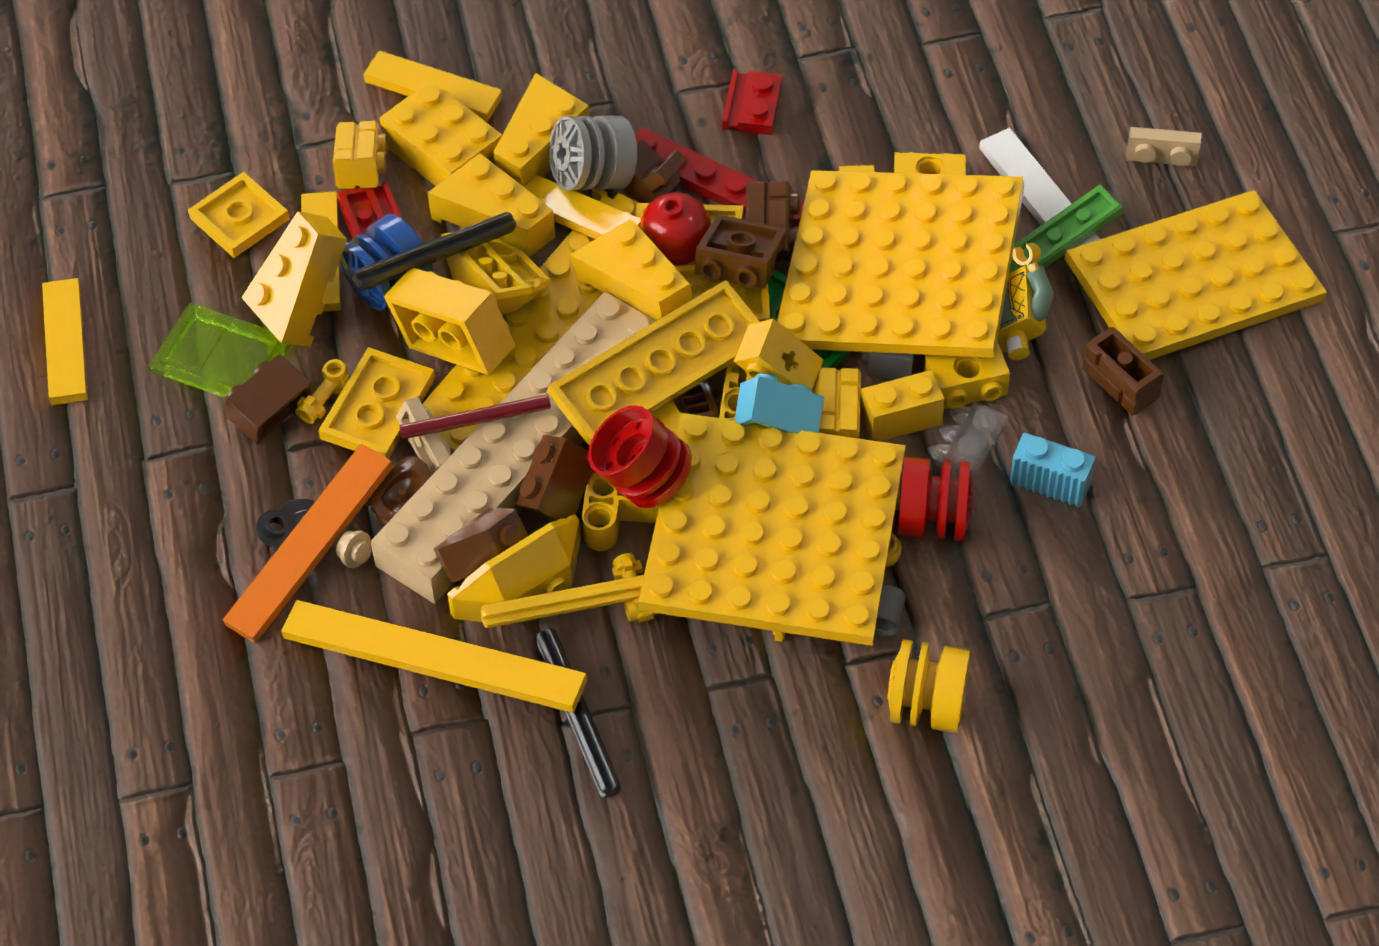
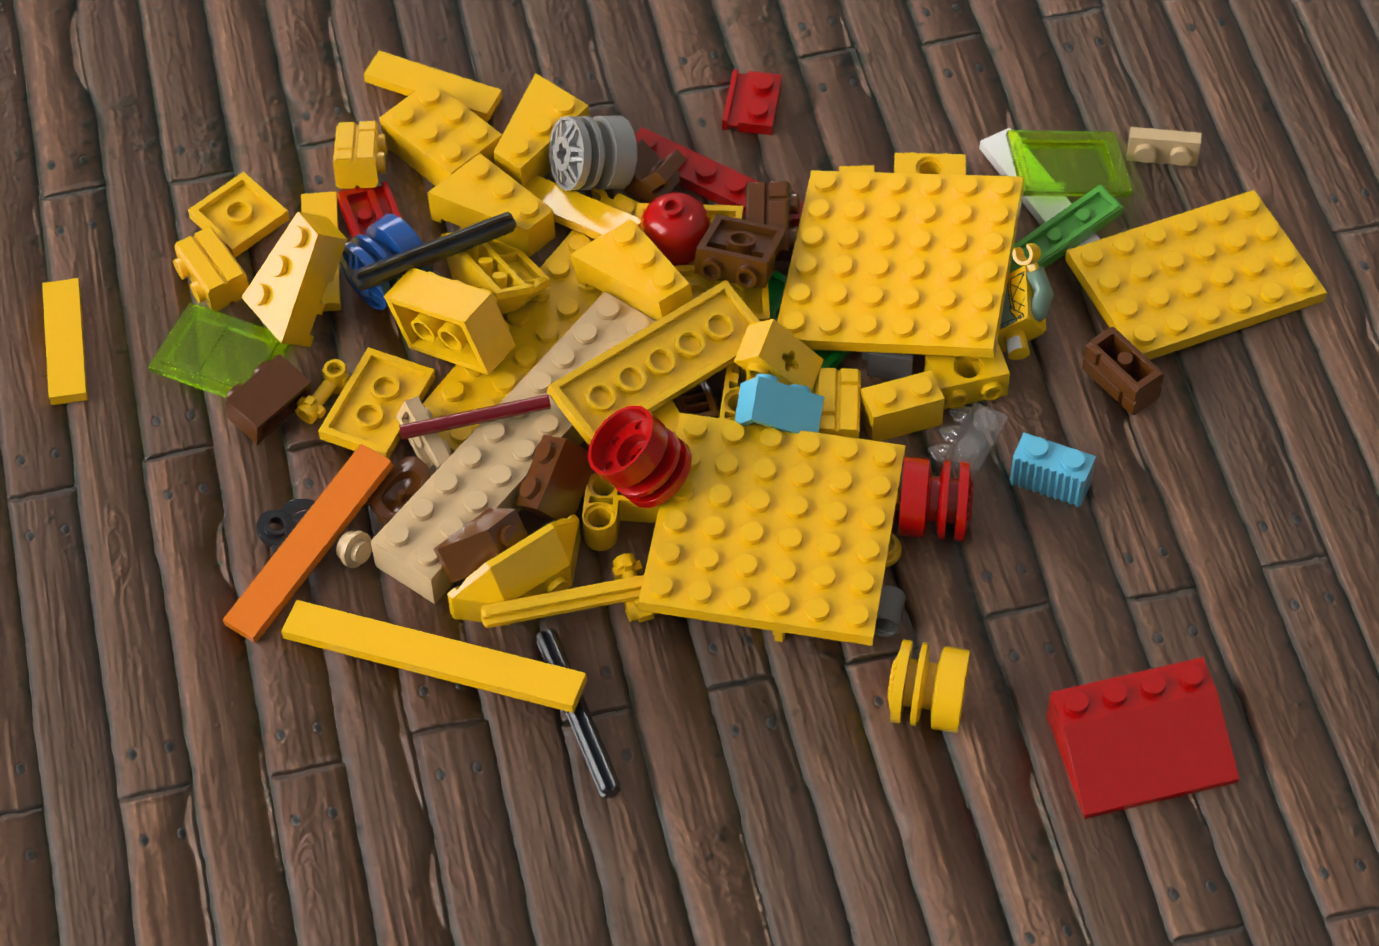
none -> yellow brick [173,226,249,312]
none -> clear neon green piece [1006,130,1133,197]
none -> red slope [1046,657,1239,819]

